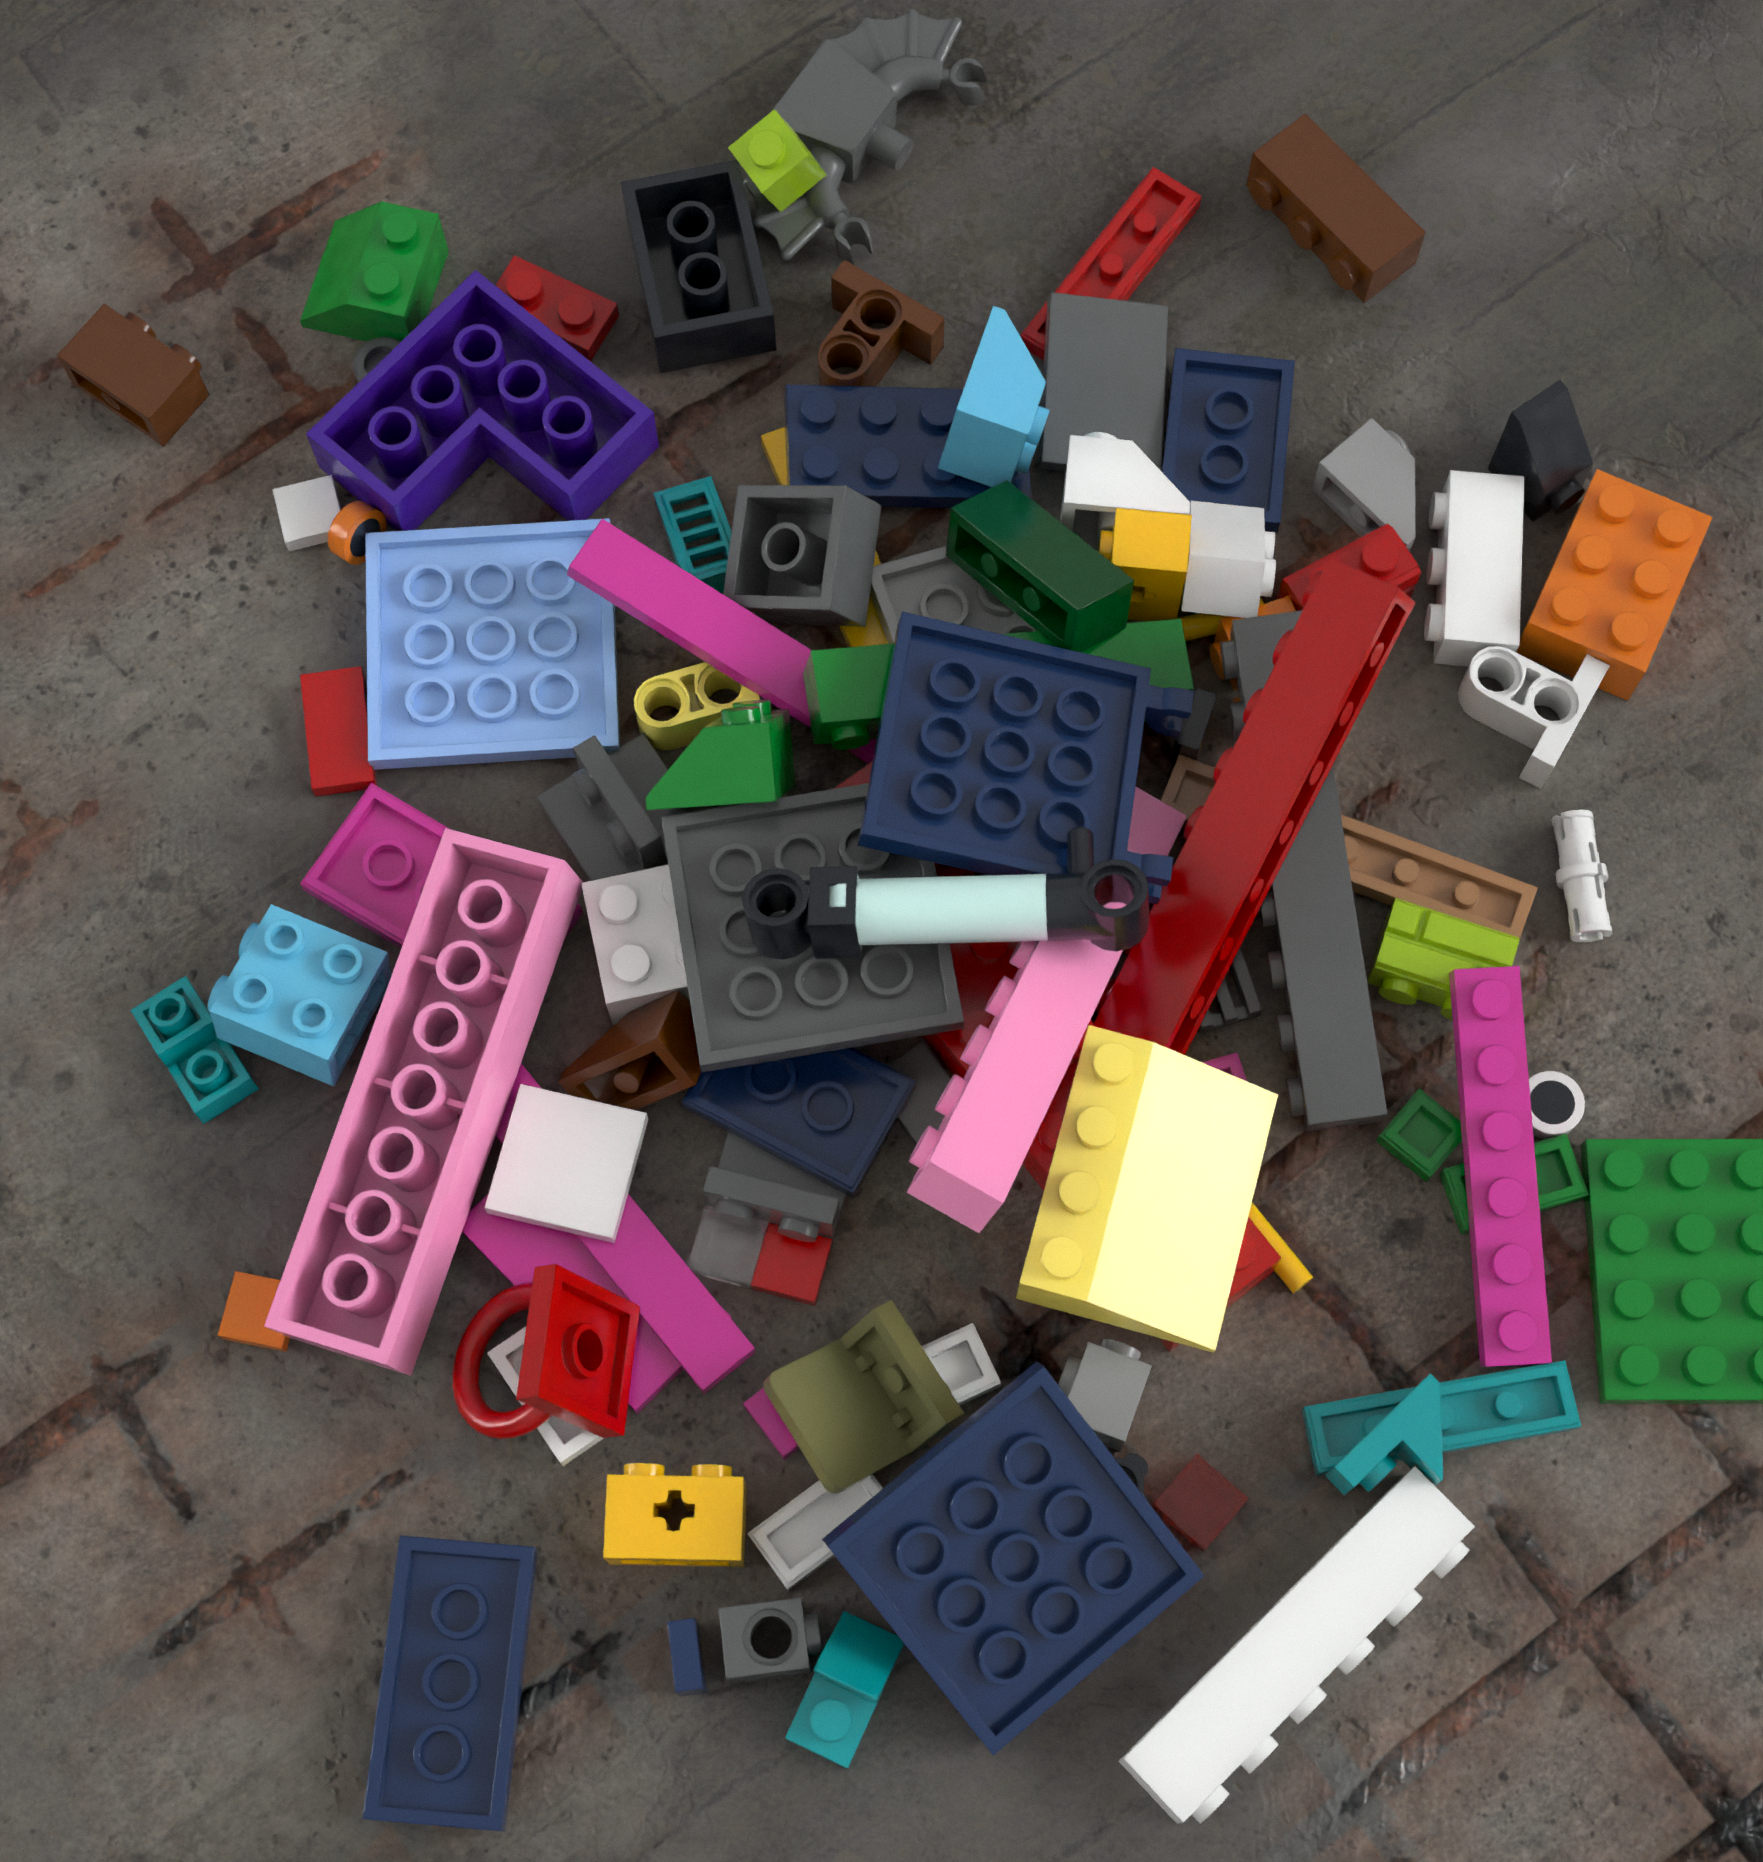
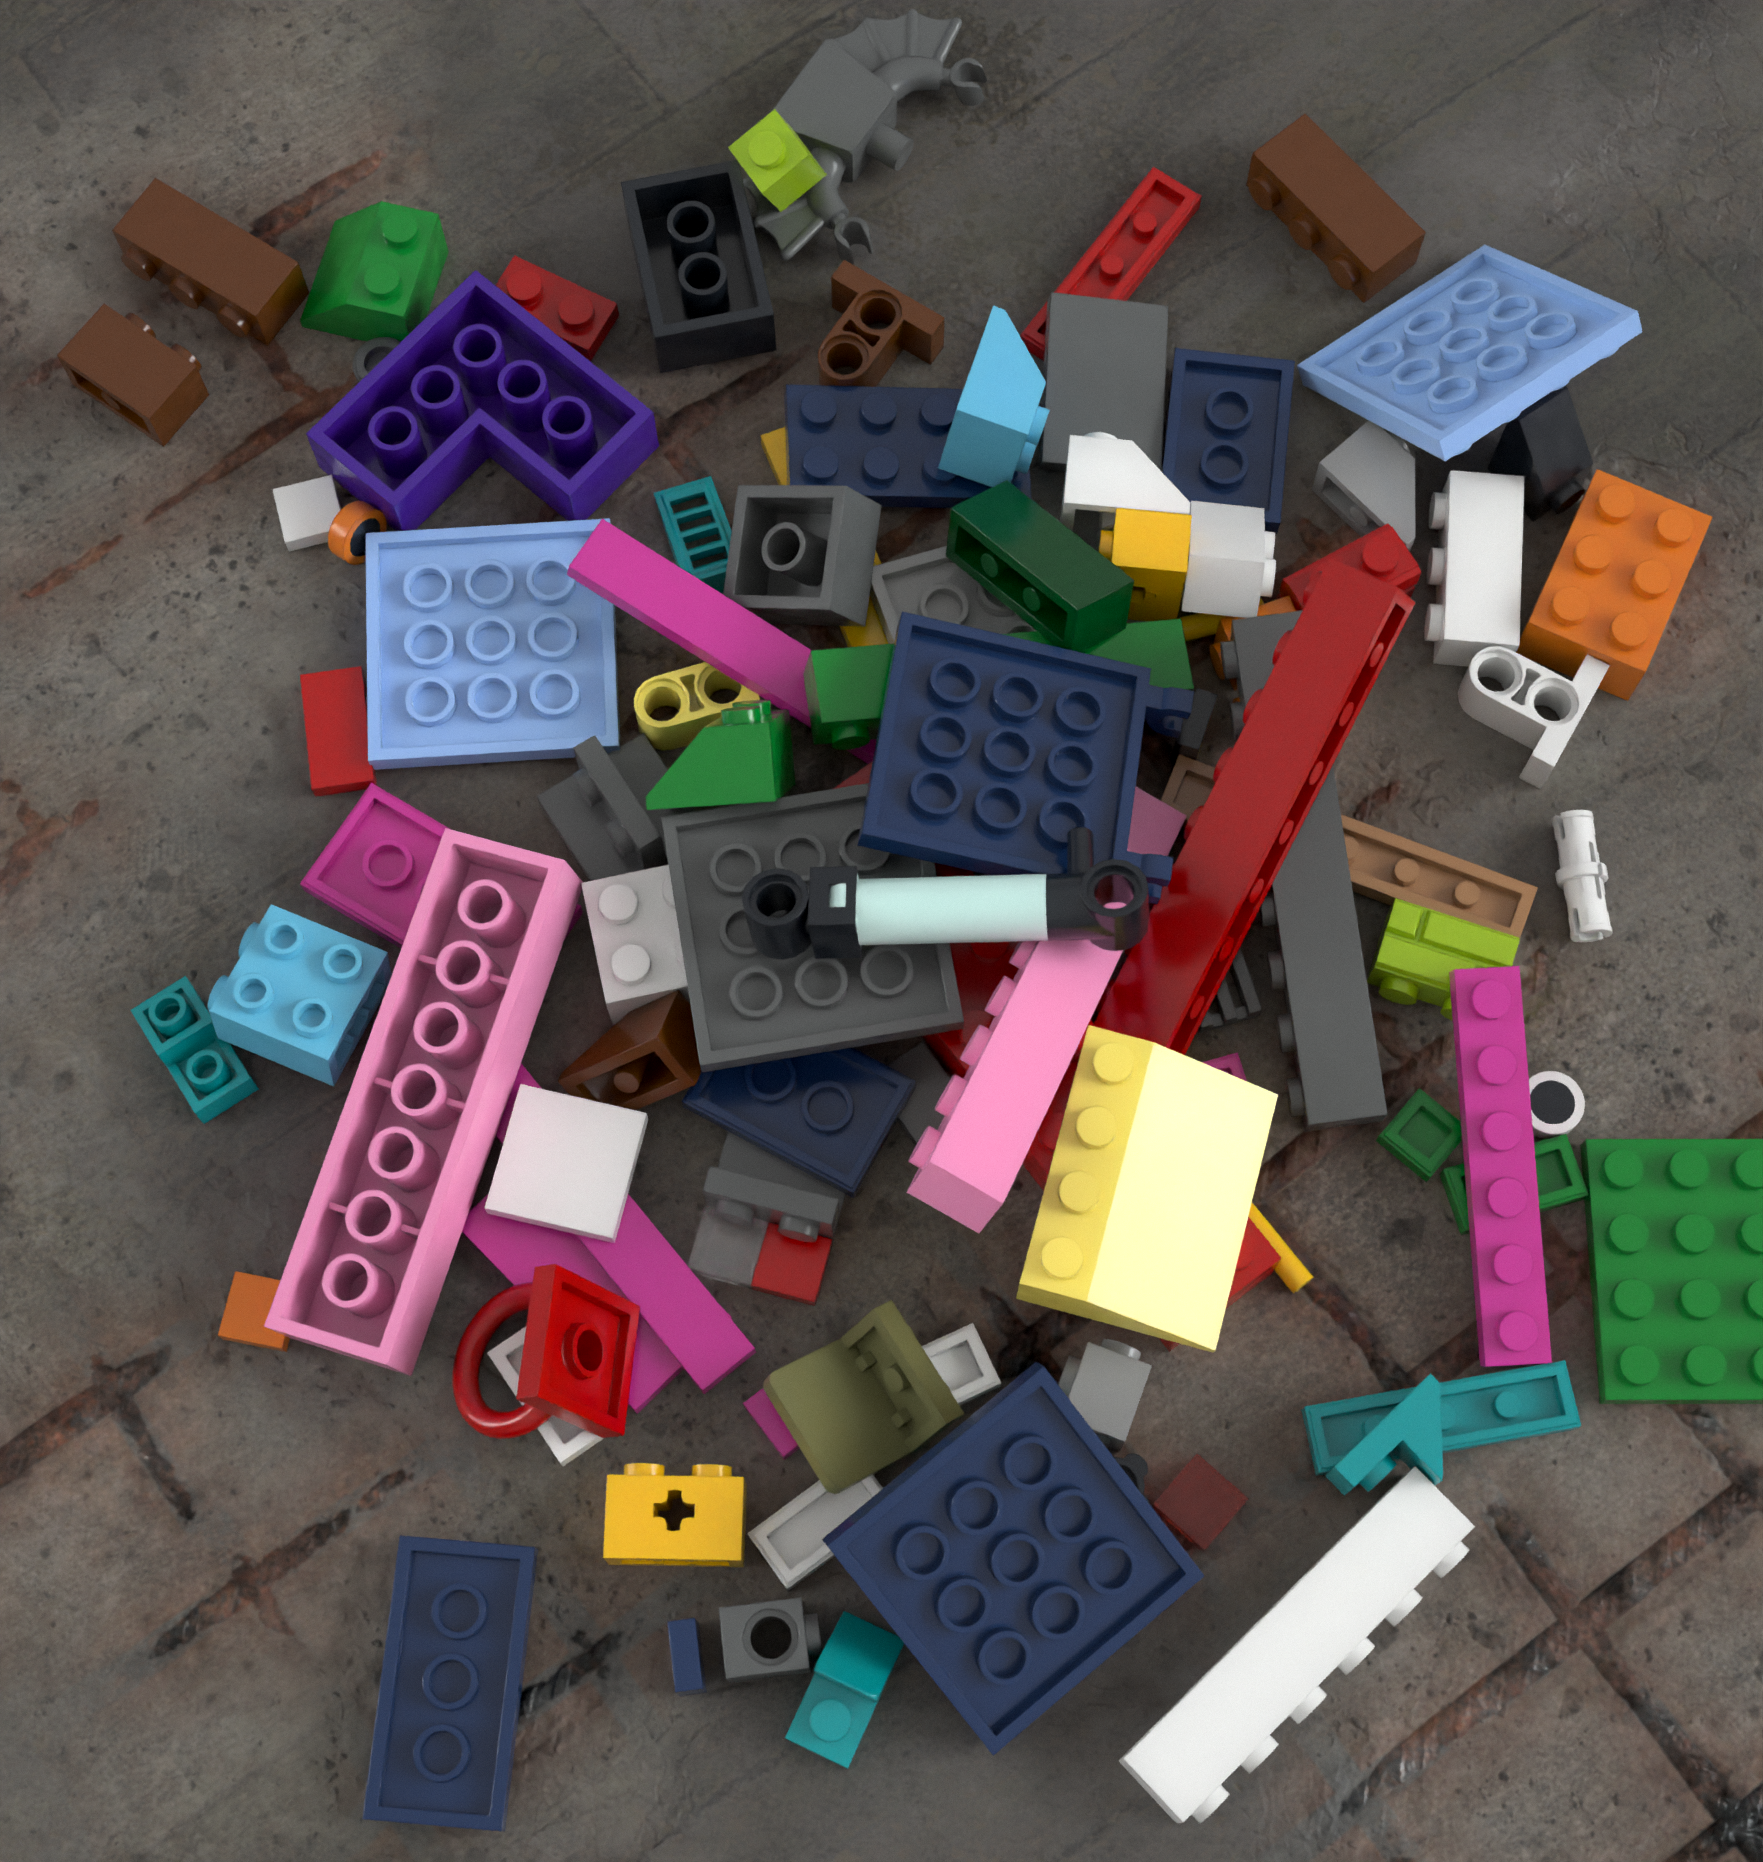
none -> reddish brown brick [112,178,310,346]
none -> light blue plate [1297,245,1643,461]

